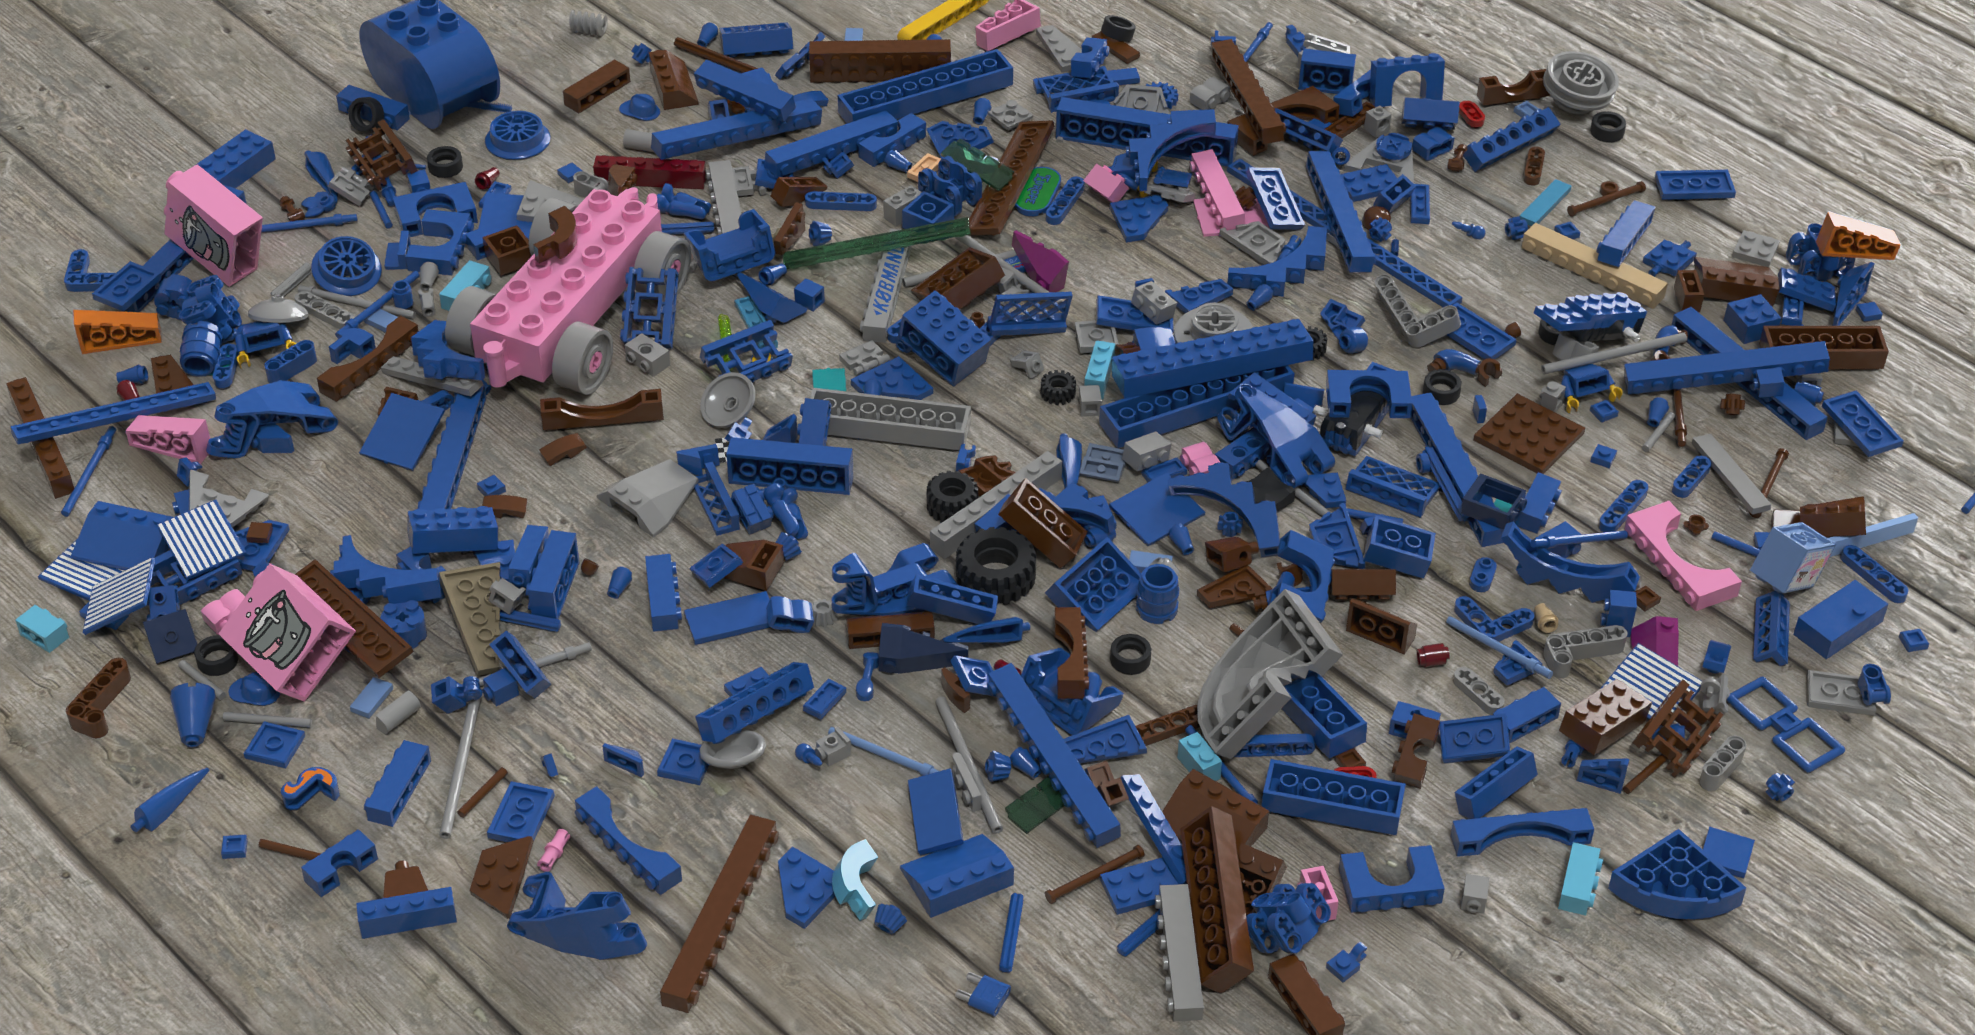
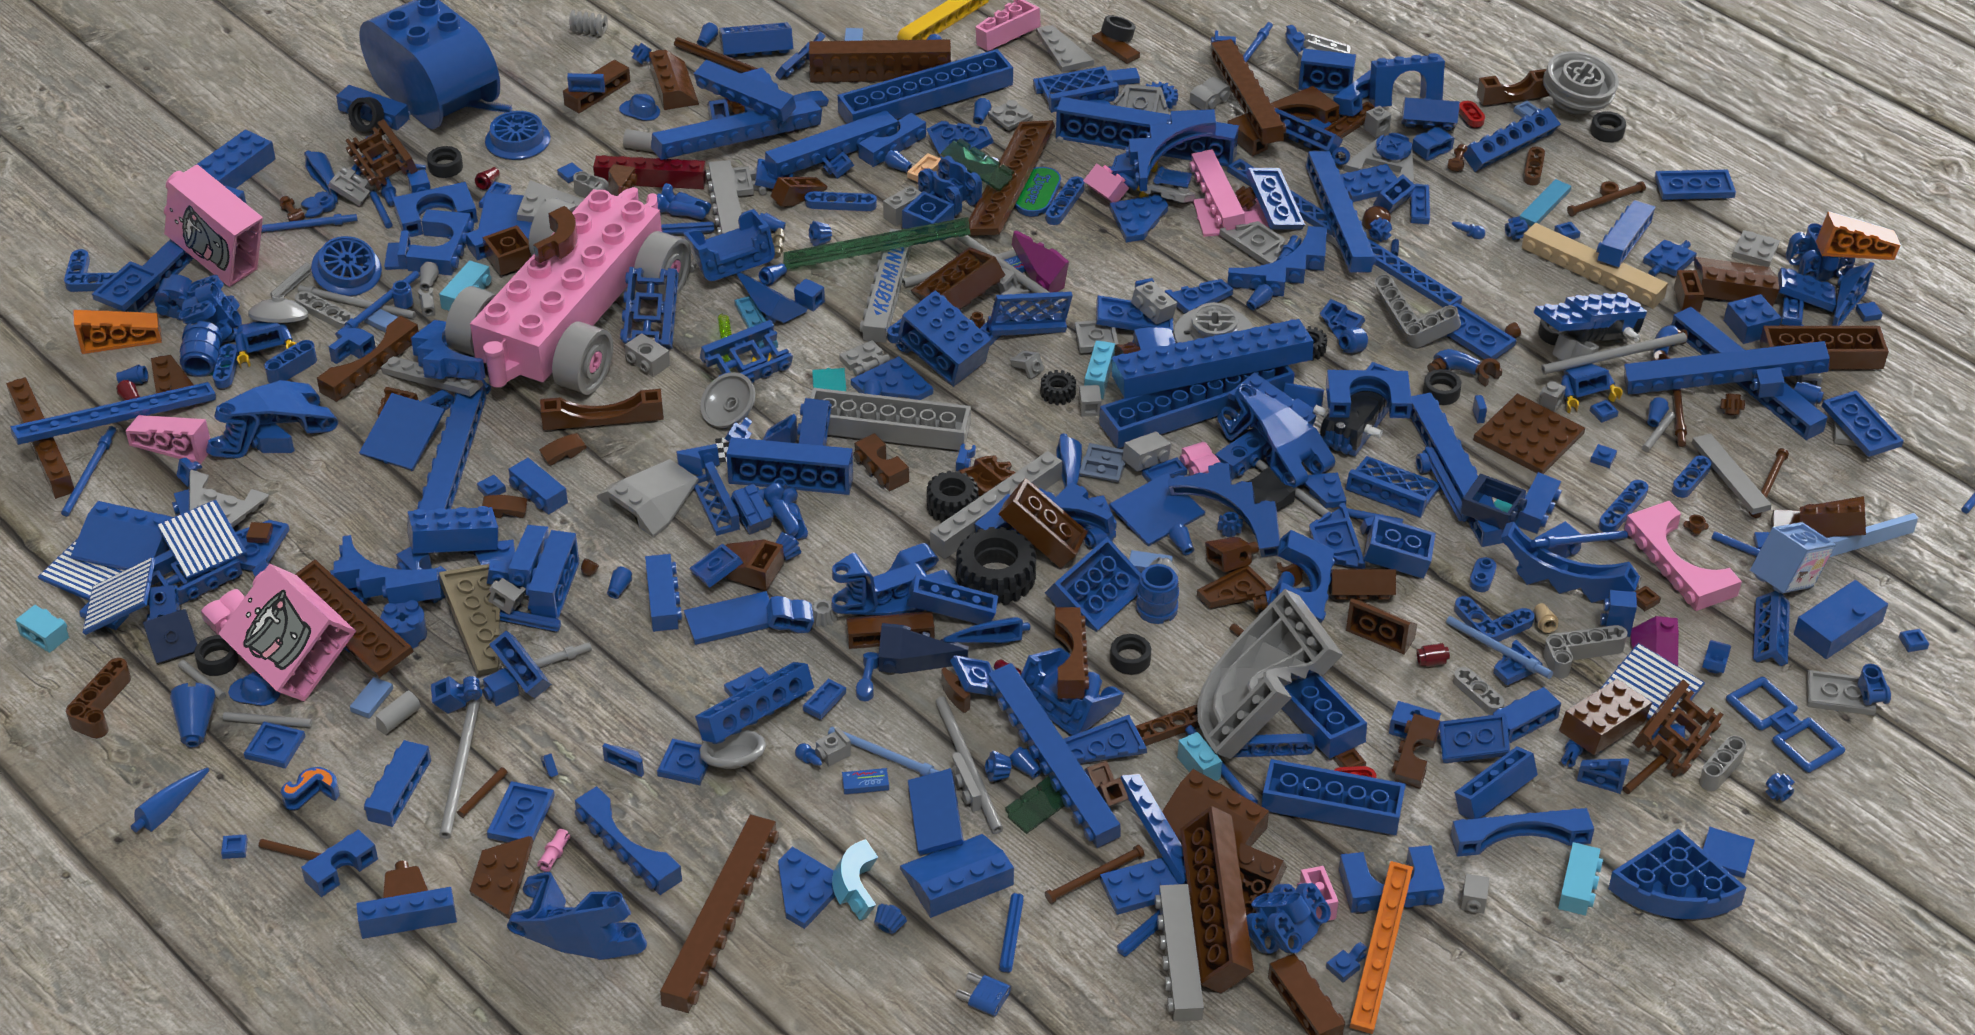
reddish brown wing [774,202,806,255] -> none
blue arch [1071,37,1109,78] -> none
light grey hips [1700,674,1730,715] -> none
blue beam [1841,545,1909,603] -> none
none -> blue bracket [486,559,511,584]
none -> blue brick [508,458,568,515]
none -> blue plate [567,73,605,92]
none -> blue cone [760,212,786,232]
none -> blue tile [842,768,889,794]
none -> reddish brown arch [854,433,909,492]
none -> orange plate [1349,861,1413,1034]

